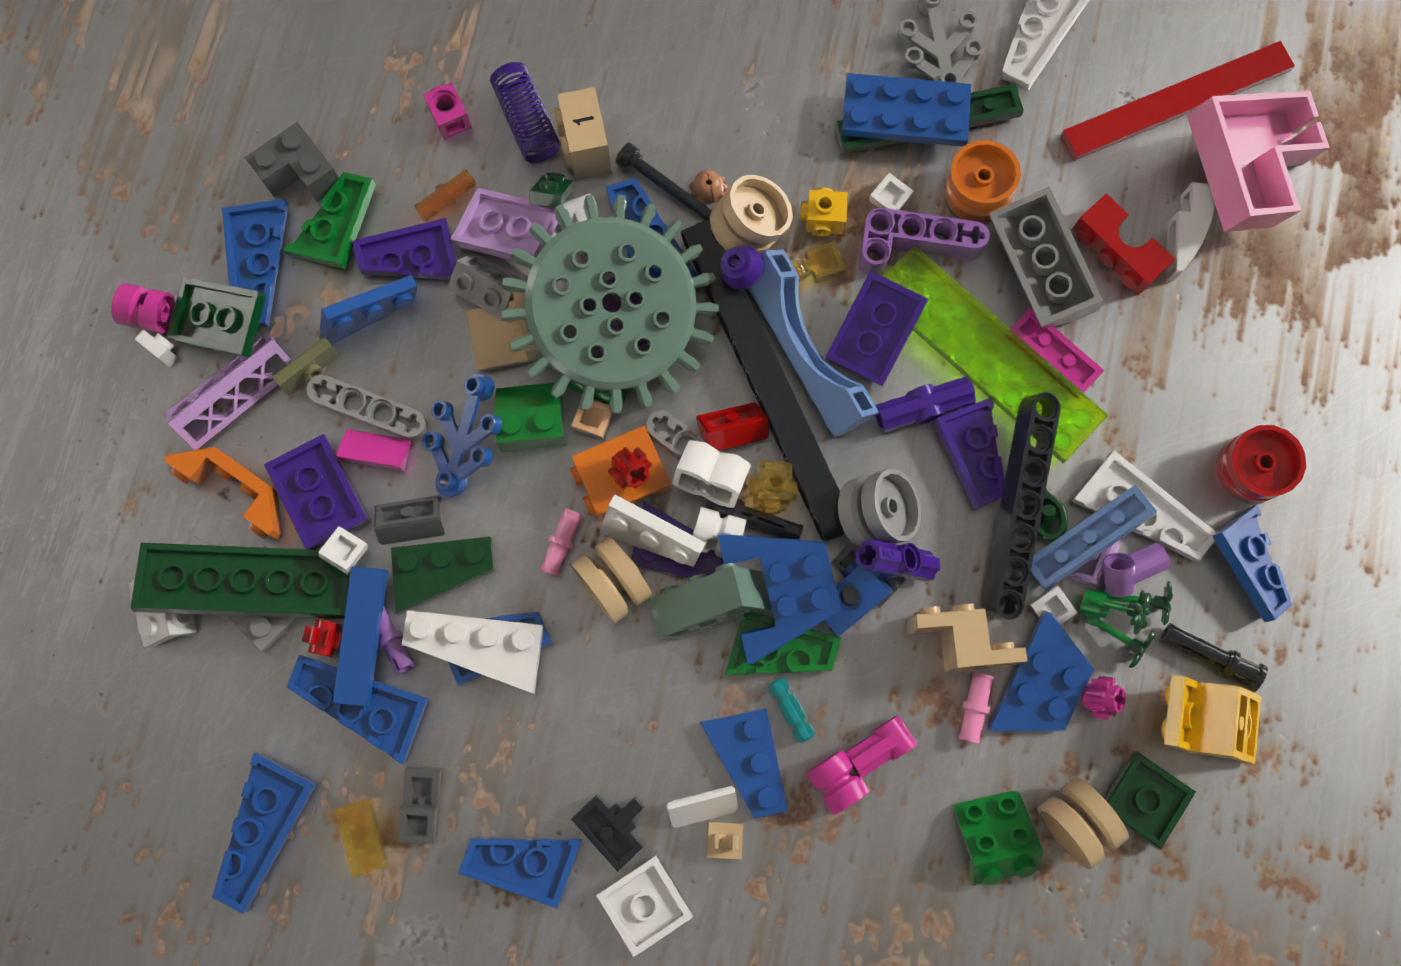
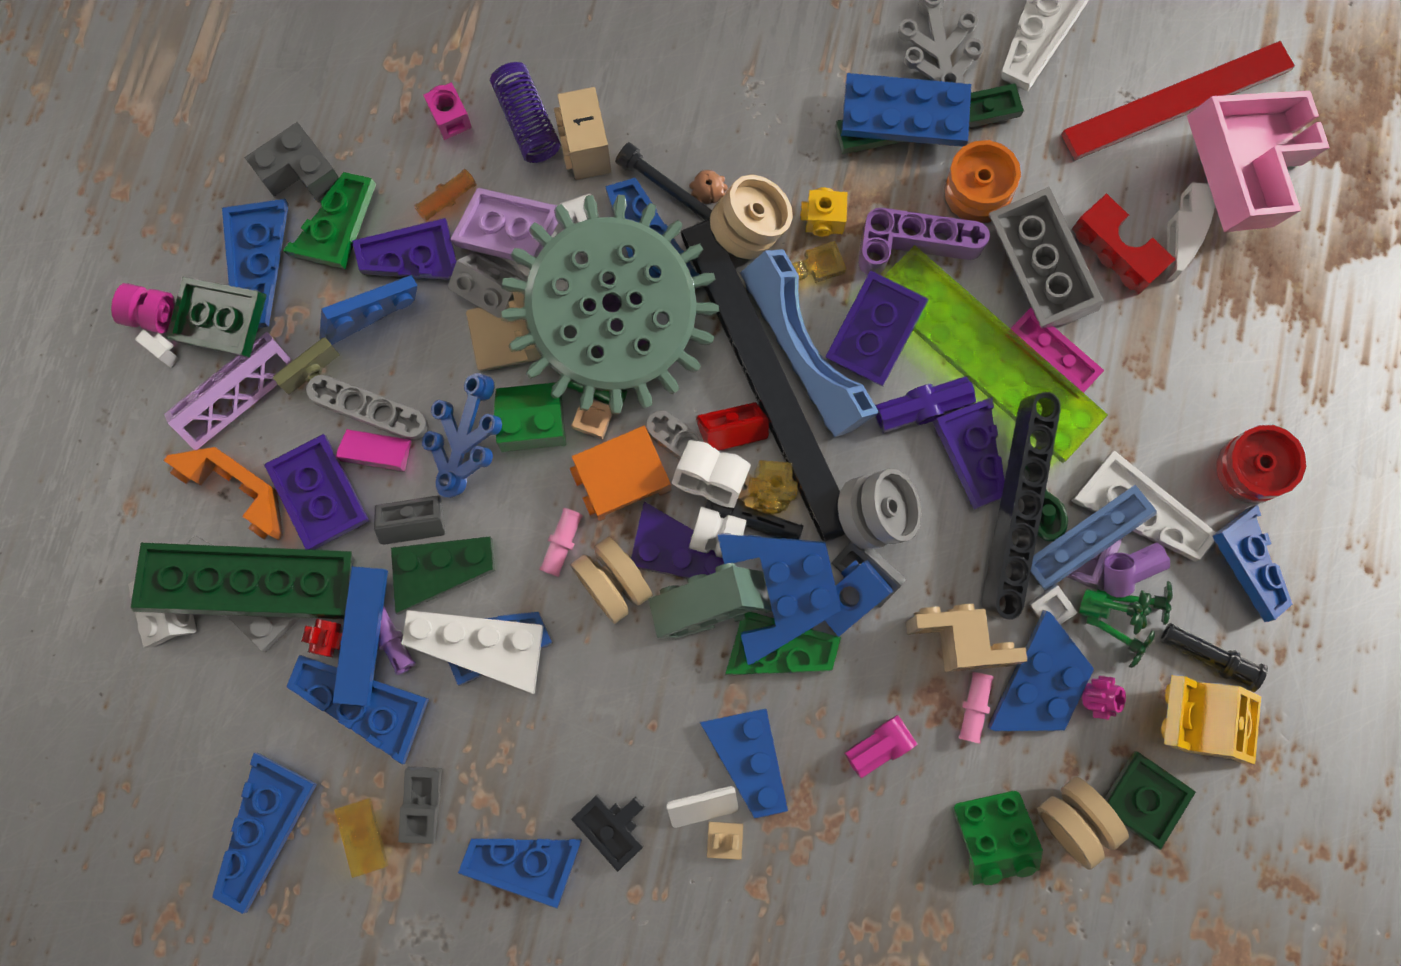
white plate [318,526,368,575] -> none
dark green plate [529,173,573,208] -> none
white plate [596,855,693,957] -> none
white wing [600,495,706,567] -> none
red gear [608,447,653,489] -> none
dark purple cone [721,246,763,289] -> none
teal axle [769,677,815,743] -> none
dark pink wheel [806,749,870,816] -> none
dark purple piece [855,540,941,581] -> none
white plate [868,173,914,210] -> none

